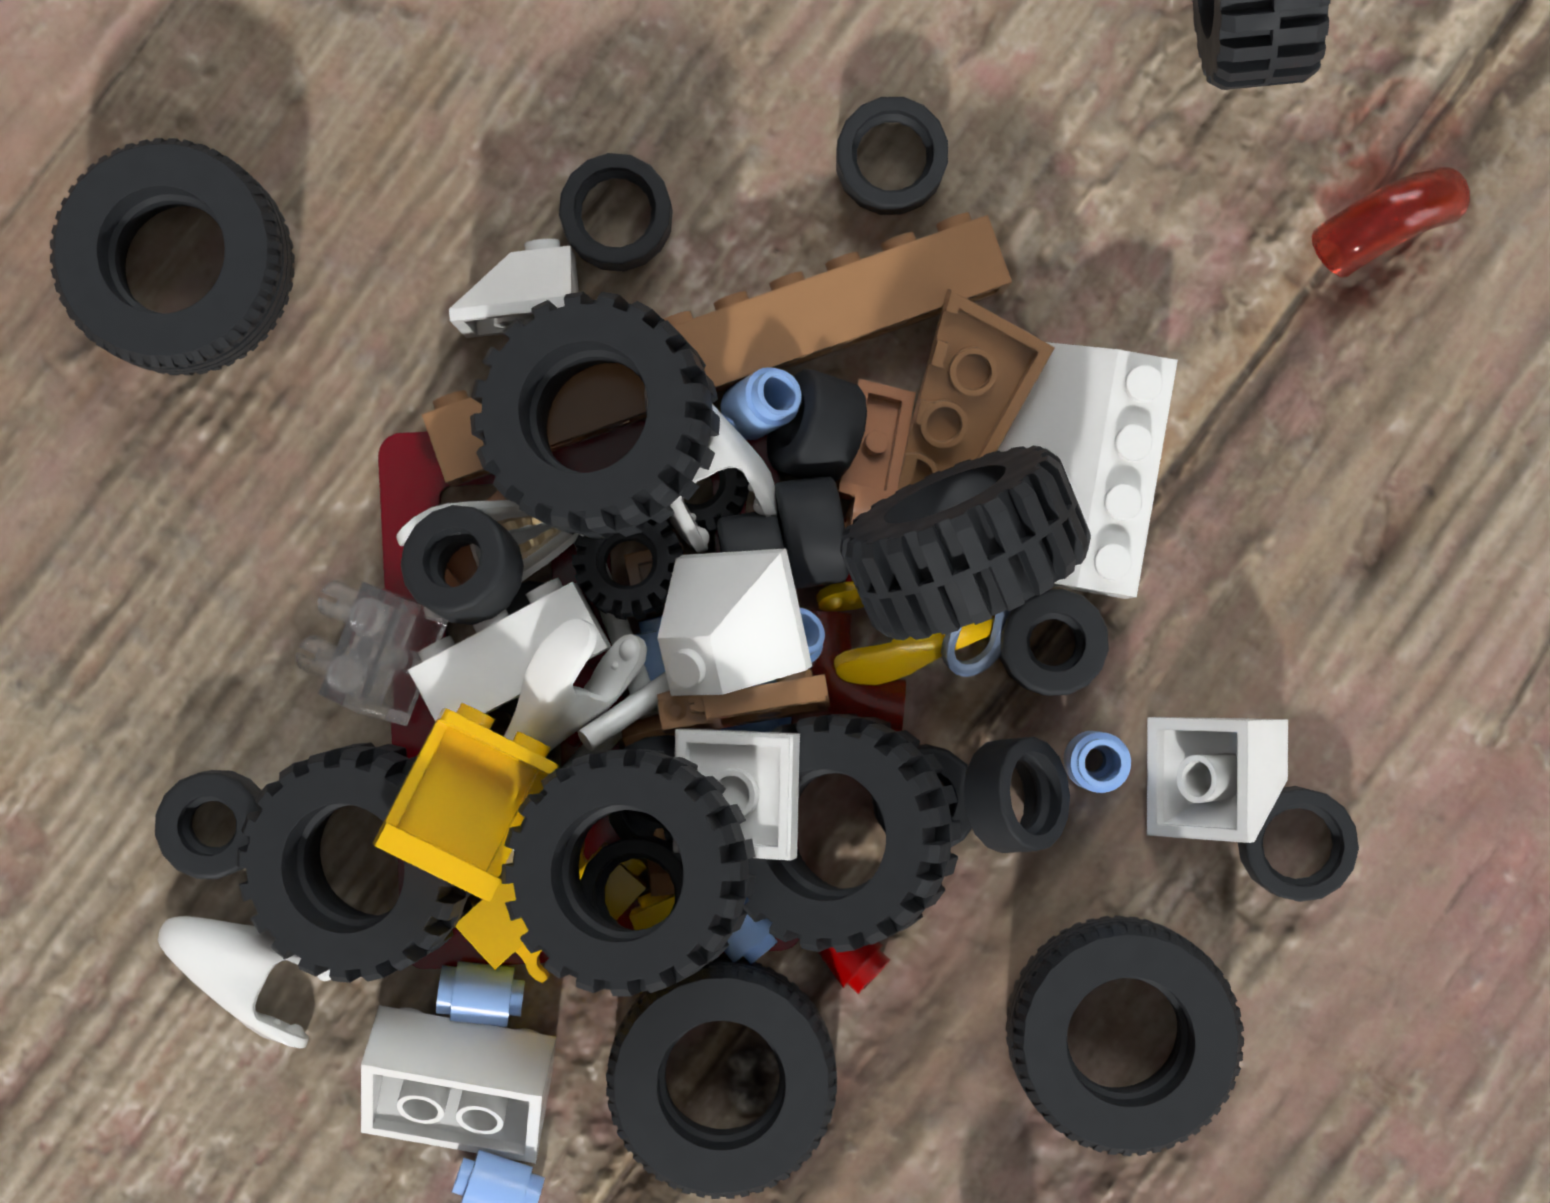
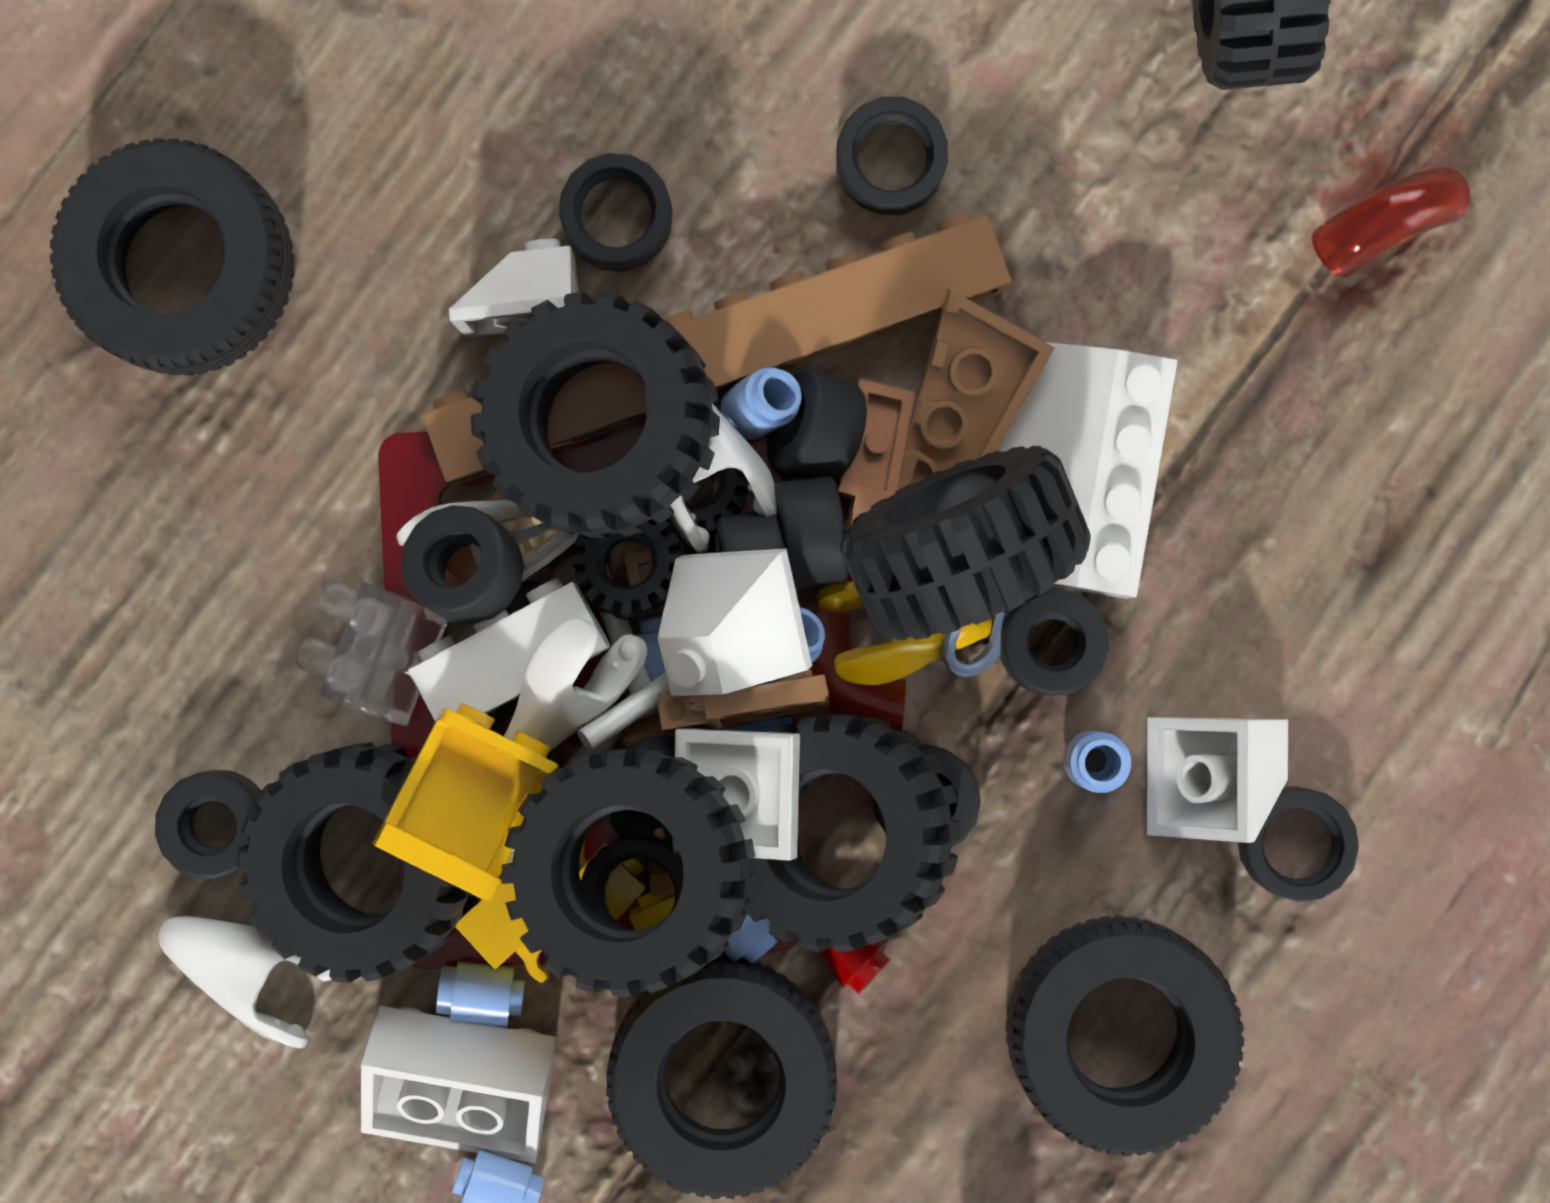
black tyre [964,736,1070,853] -> none

